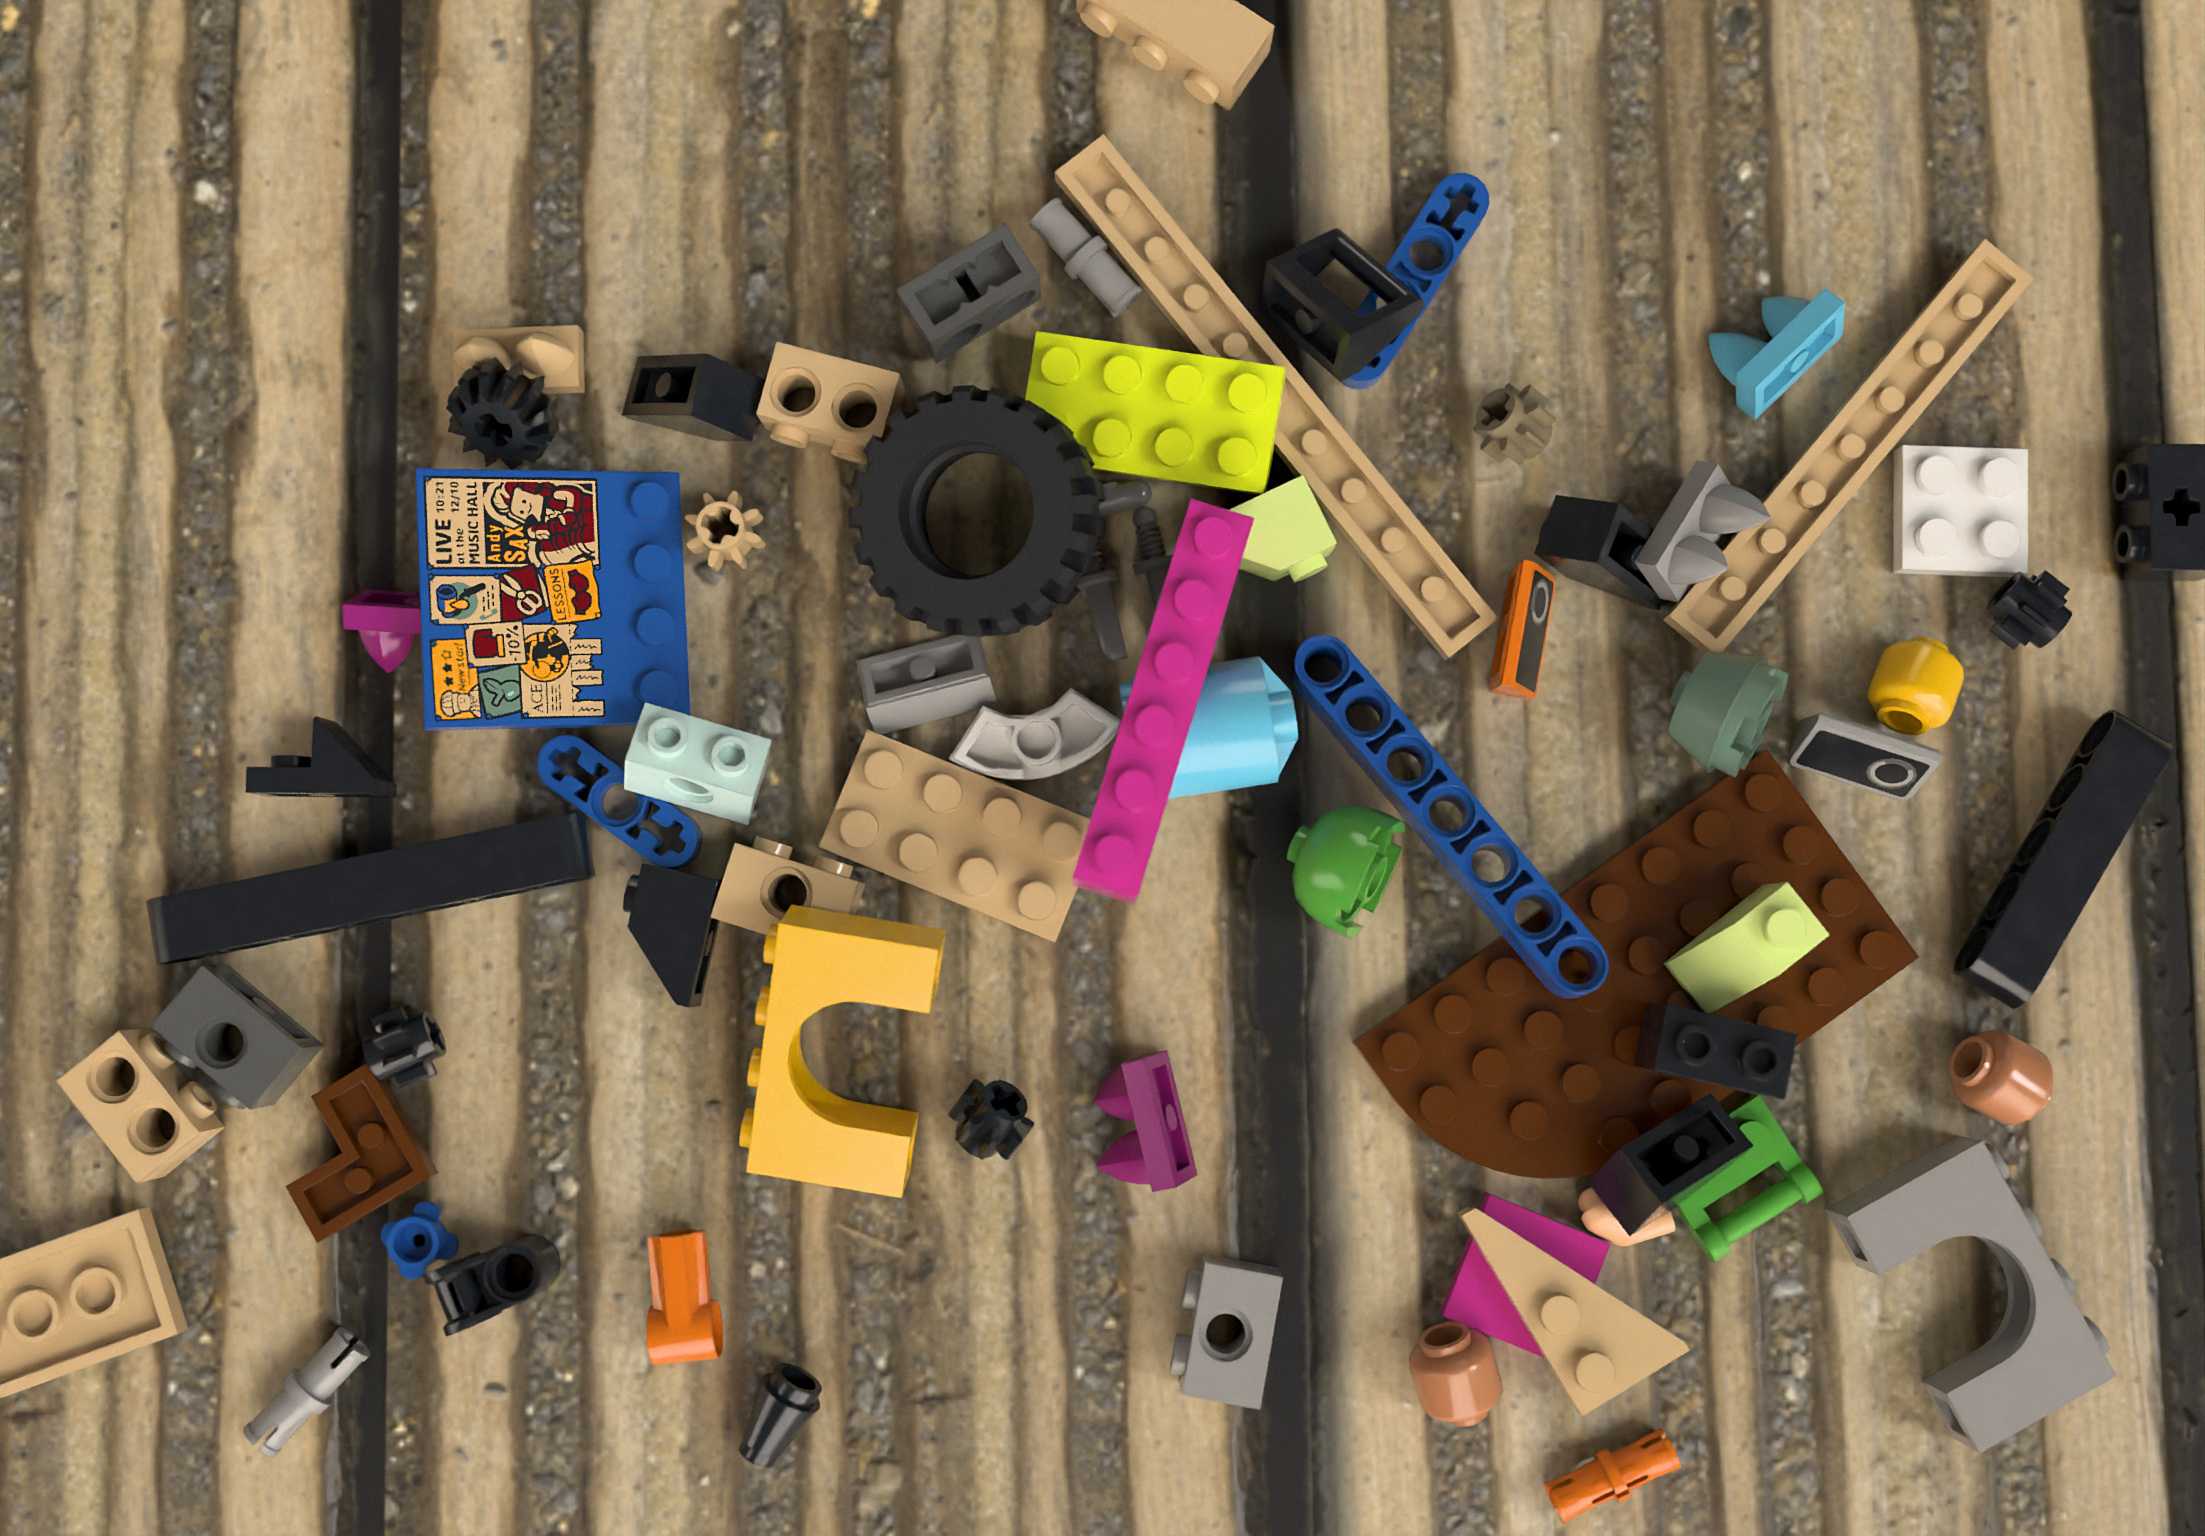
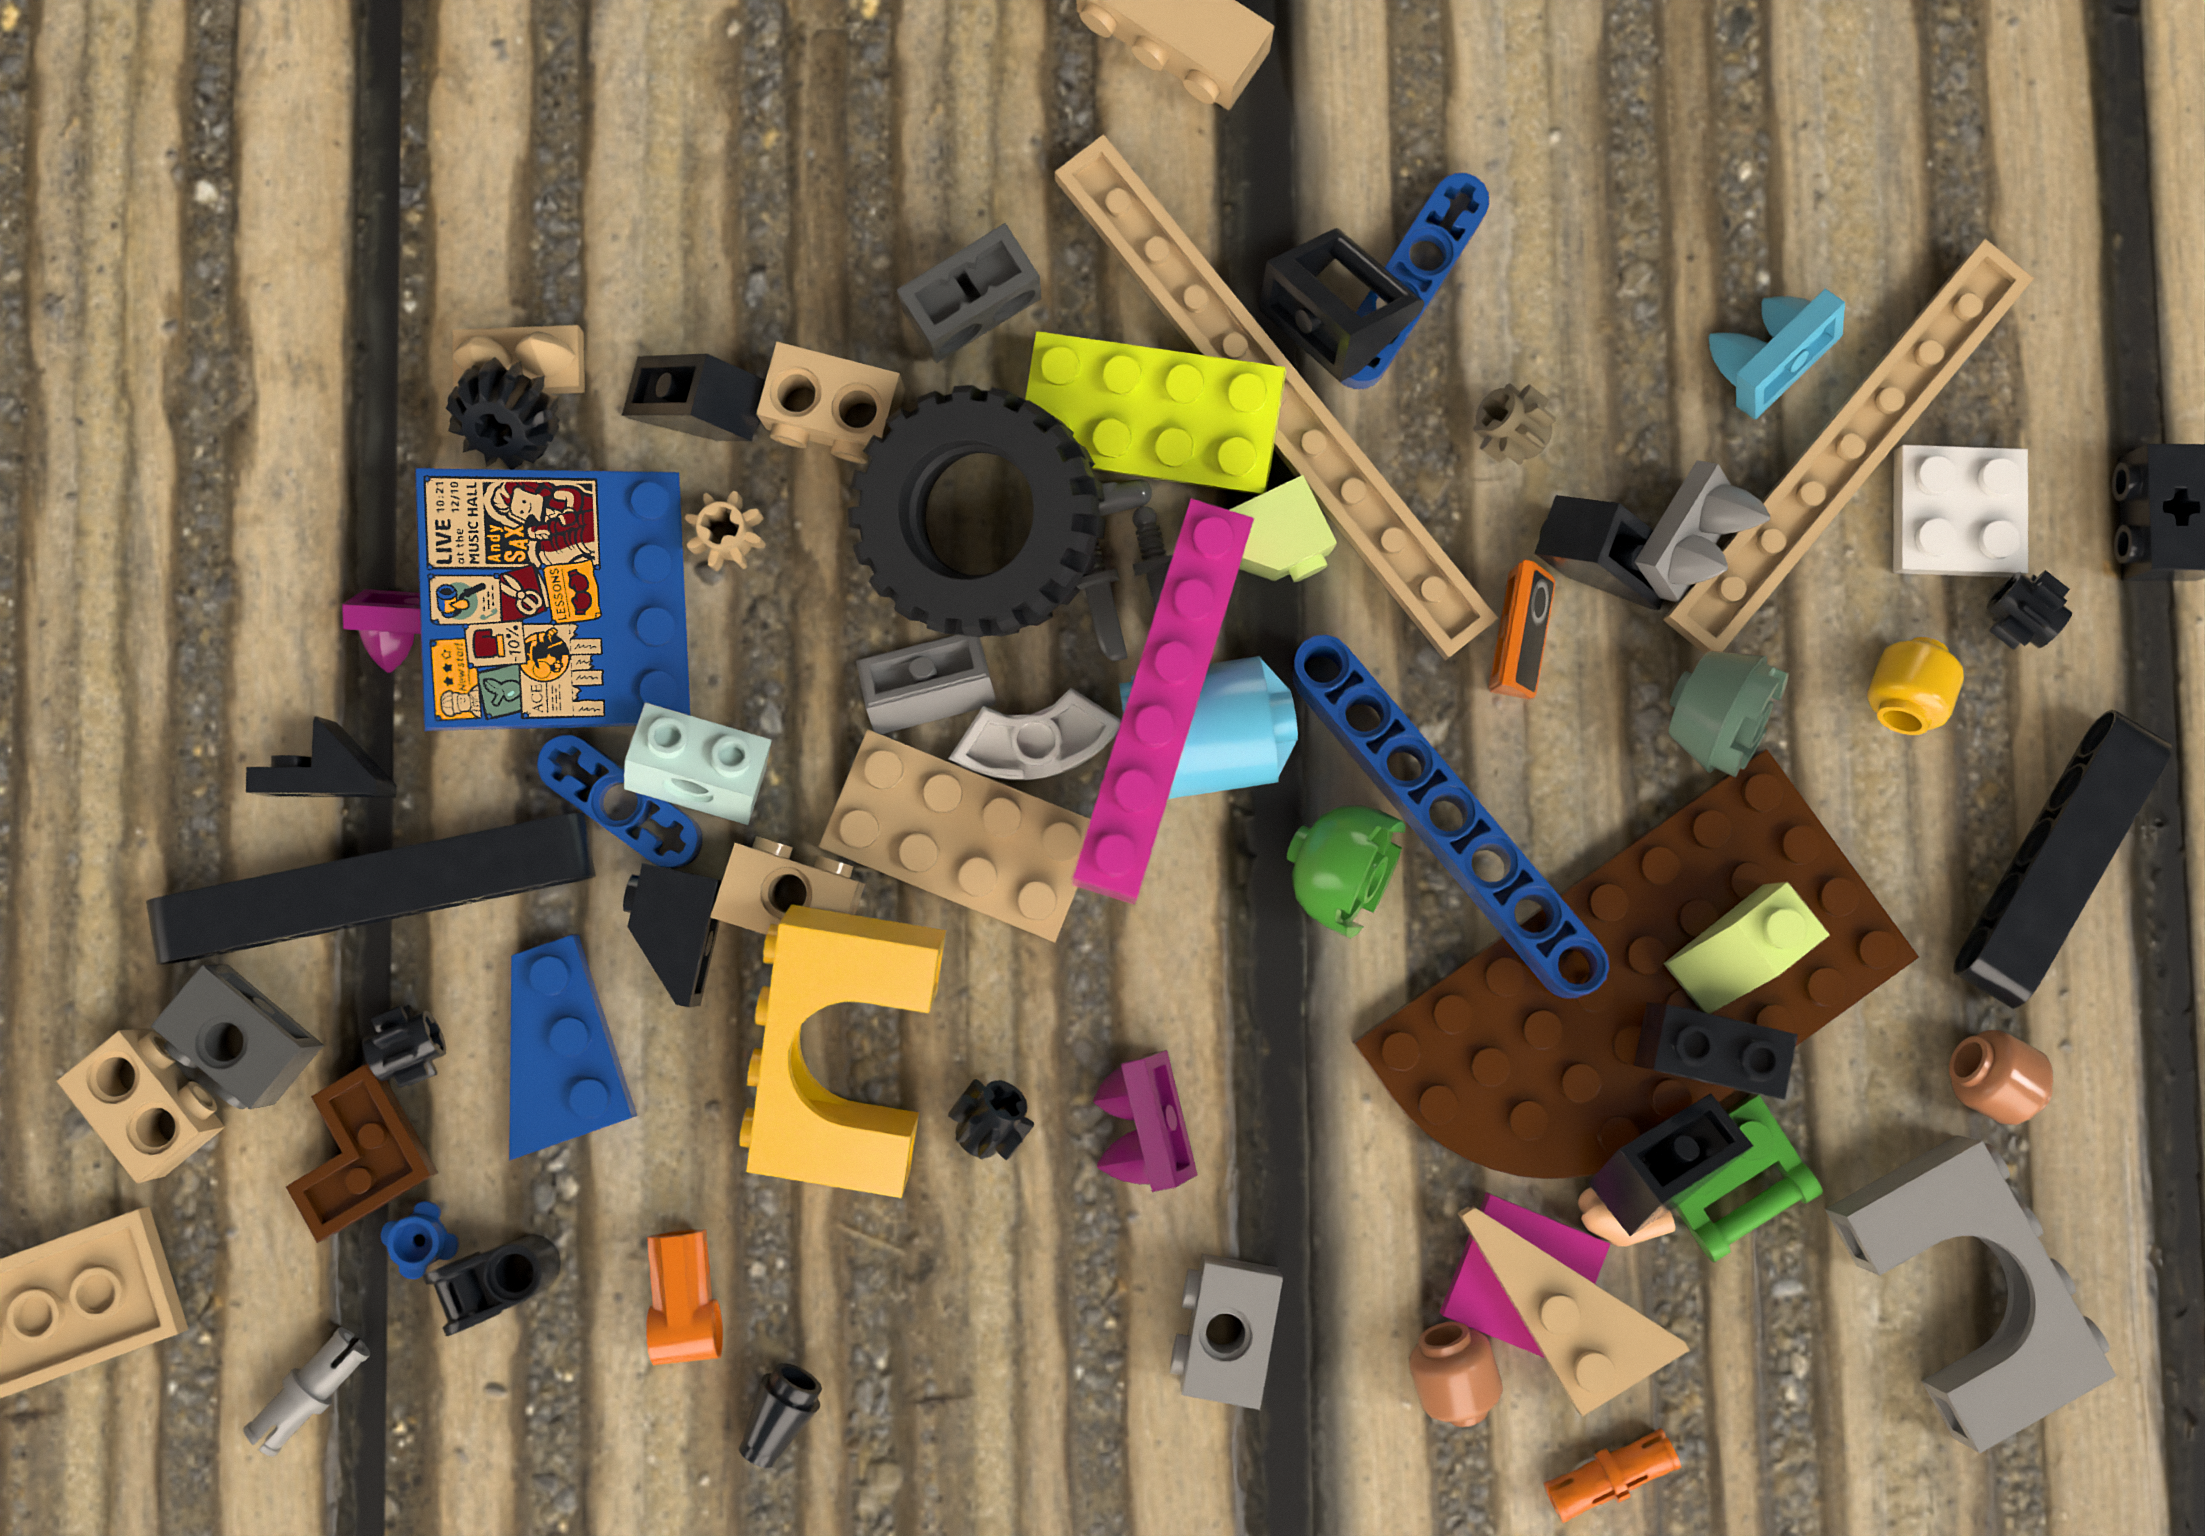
light grey pin [1029,197,1143,318] -> none
slope [1788,712,1943,801] -> none
none -> blue wing [509,935,637,1161]

